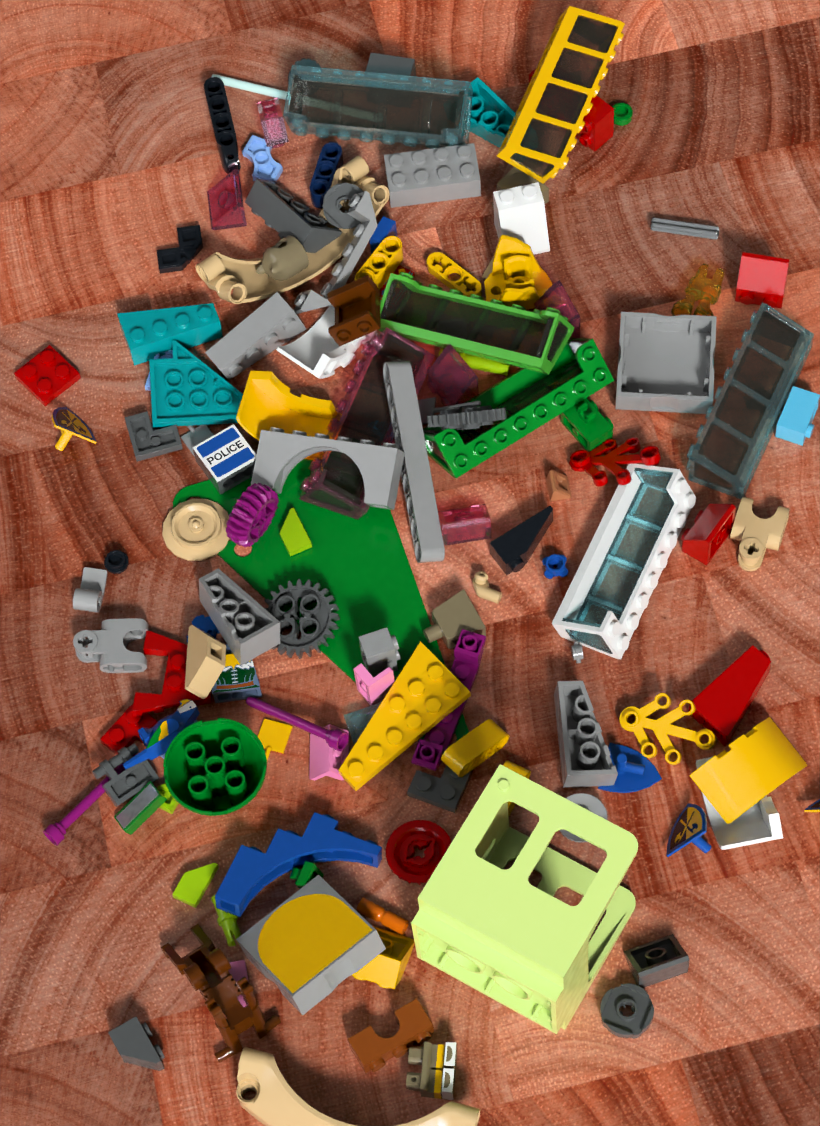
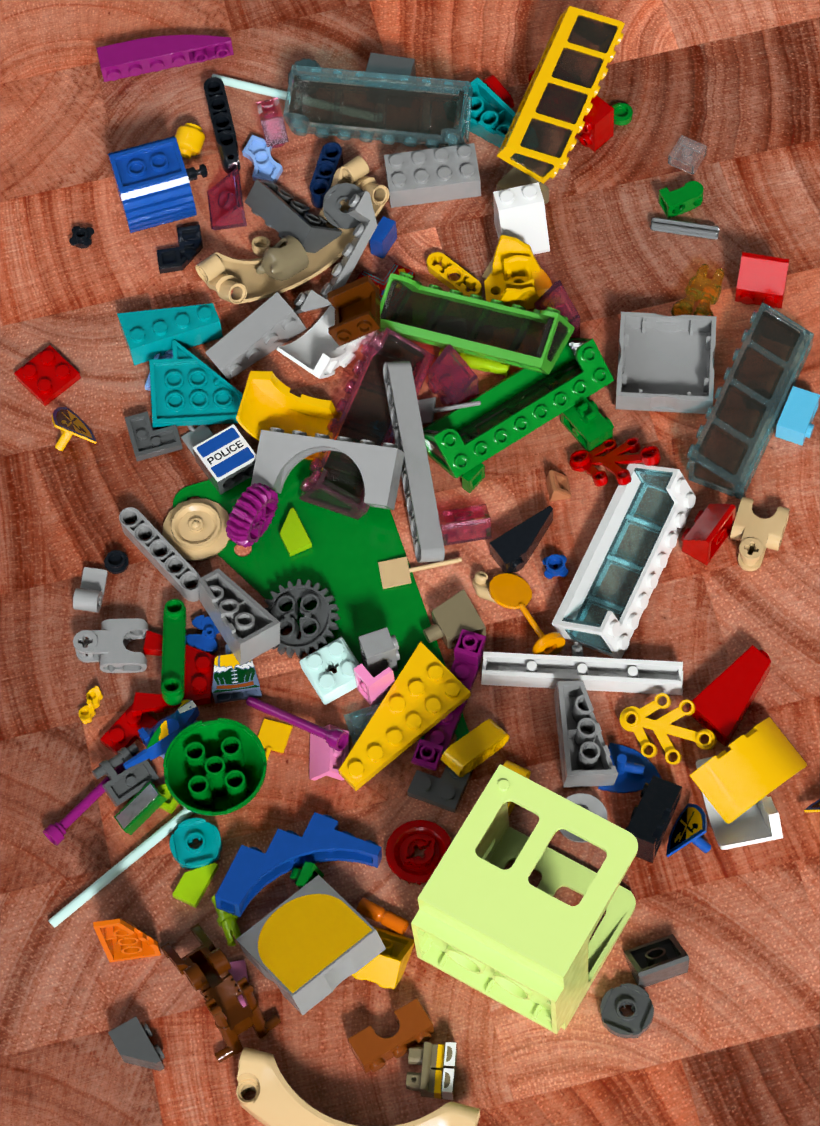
tan slope [185,625,226,699] -> none
yellow beam [355,236,403,290] -> none
dark grey gear [427,405,506,430] -> none
none -> light aqua piece [48,808,194,928]
none -> black plate [69,226,94,249]
none -> yellow piece [78,686,103,724]
none -> orange wedge [93,918,161,963]
none -> magenta slope [97,35,234,82]
none -> blue piece [108,136,208,233]
none -> light grey beam [119,507,201,602]
none -> green piece [161,599,187,705]
none -> teal plate [170,818,222,870]
none -> yellow head [175,123,205,159]
none -> tan hinge [252,236,270,257]
none -> light aqua brick [299,637,360,705]
none -> tan piece [378,556,462,589]
none -> green tile [460,463,485,493]
none -> white tile [481,651,683,695]
none -> red beam [482,75,514,109]
none -> light orange piece [489,573,566,655]
none -> black wedge [625,776,682,863]
none -> green leg [658,181,704,219]
none -> clear piece [668,135,707,175]

